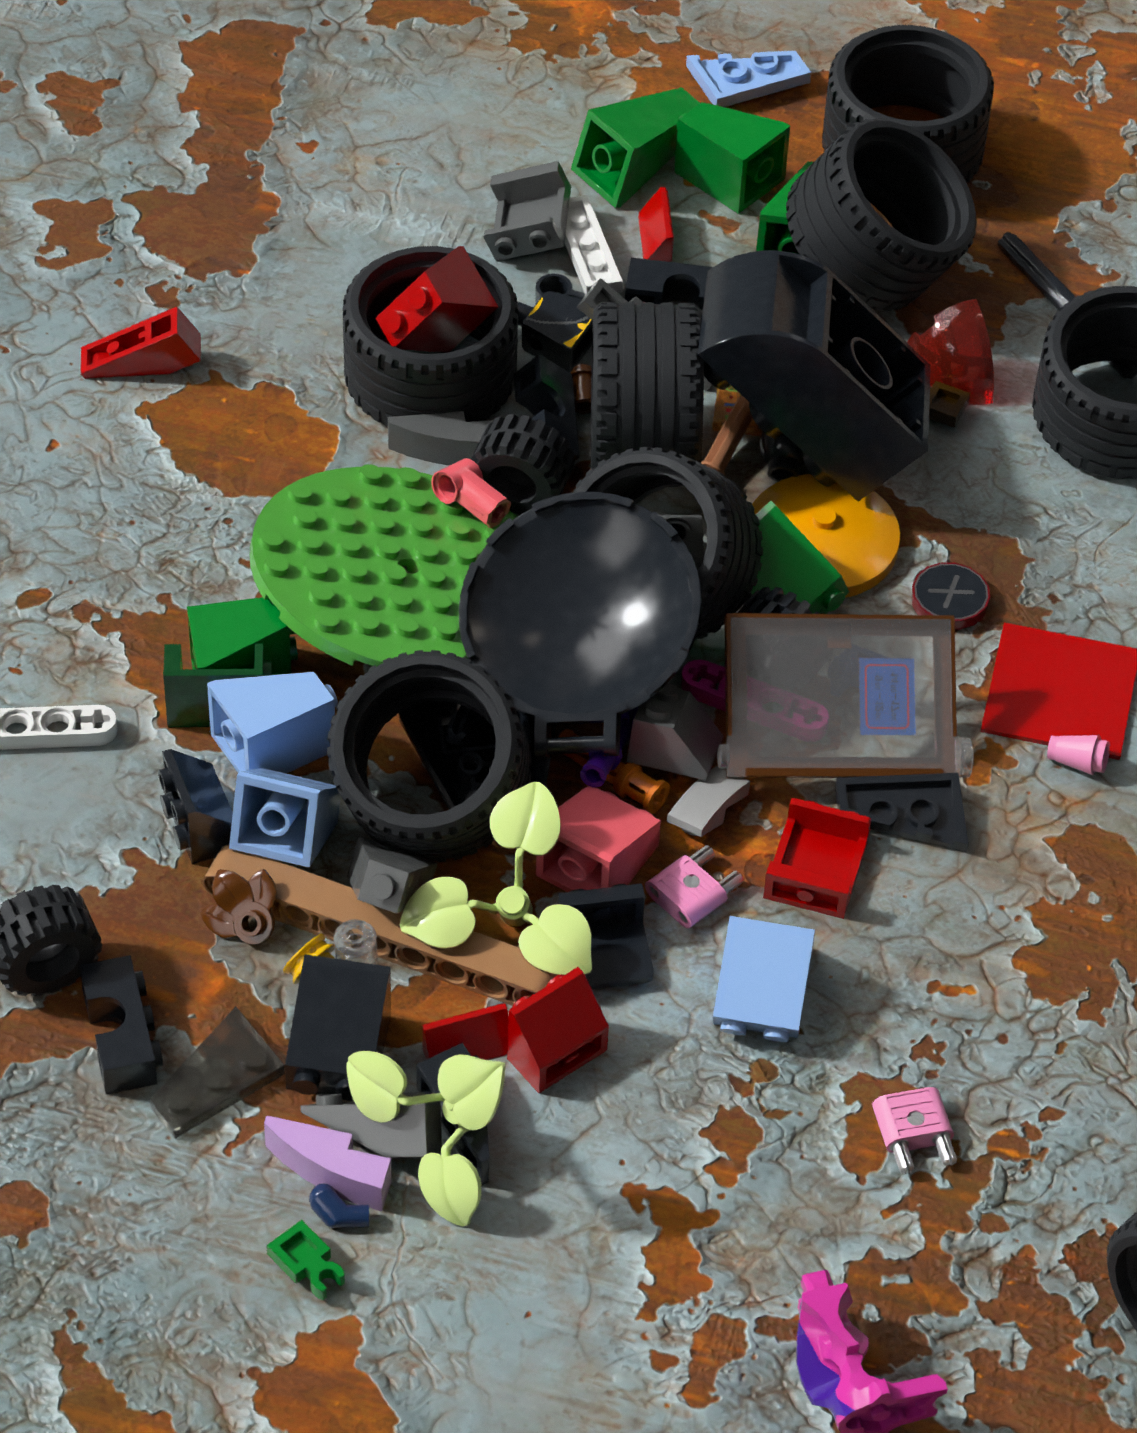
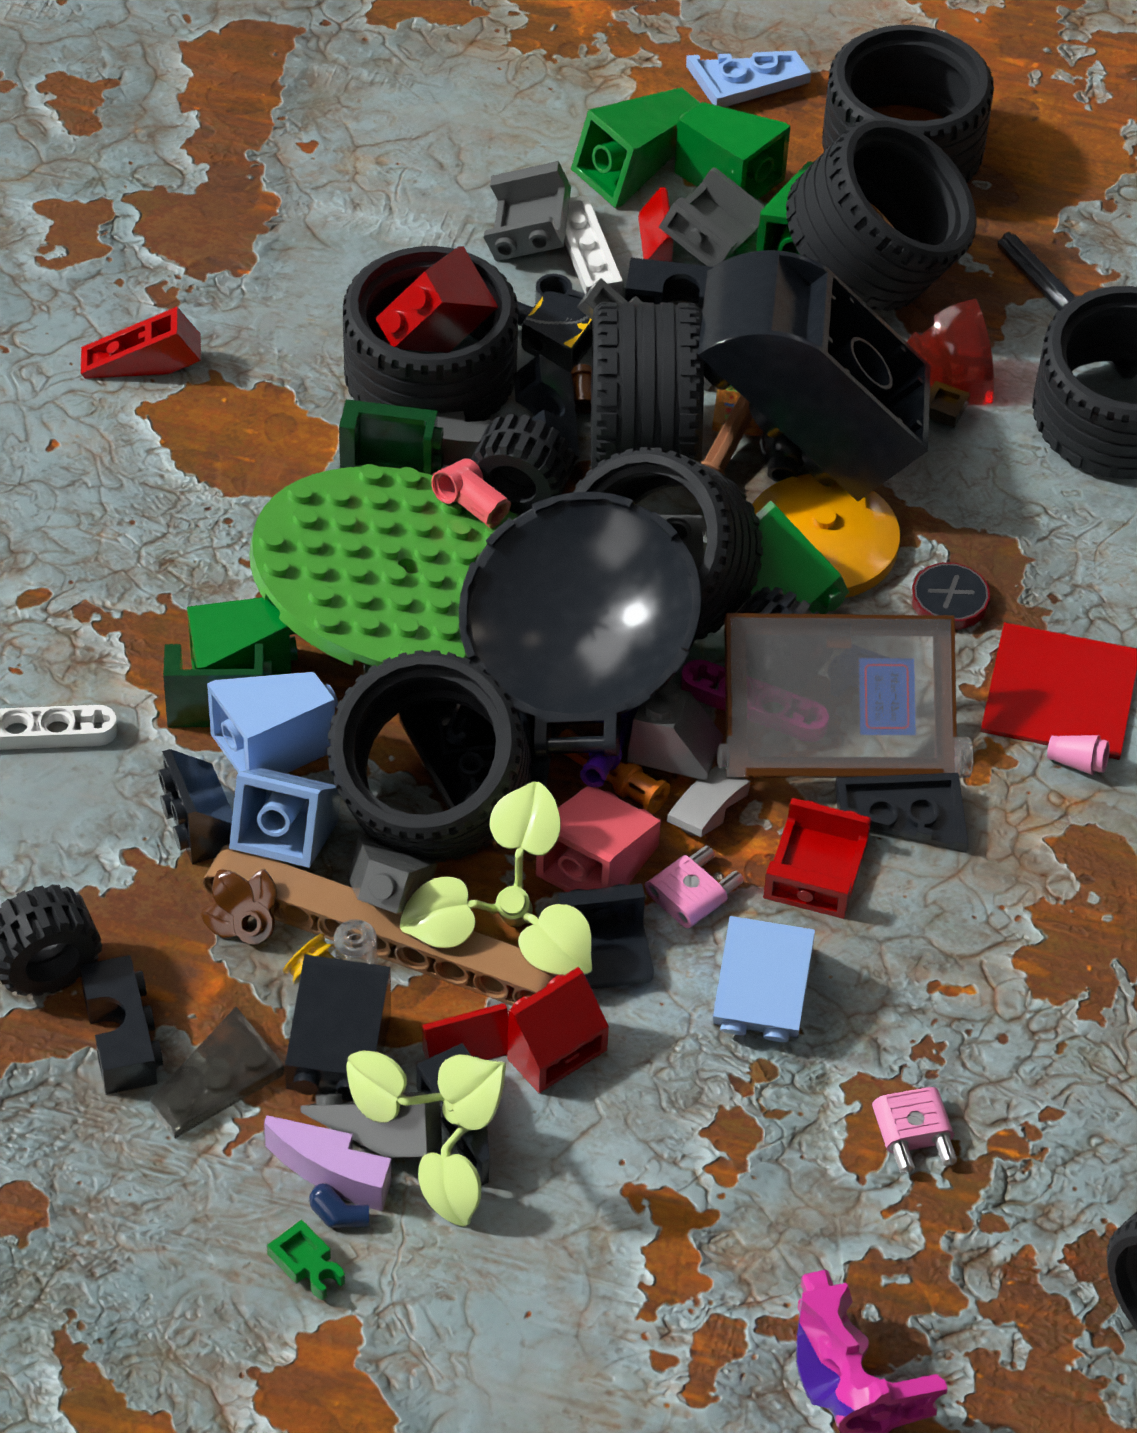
none -> dark green panel [339,399,444,475]
none -> dark grey panel [659,167,765,267]

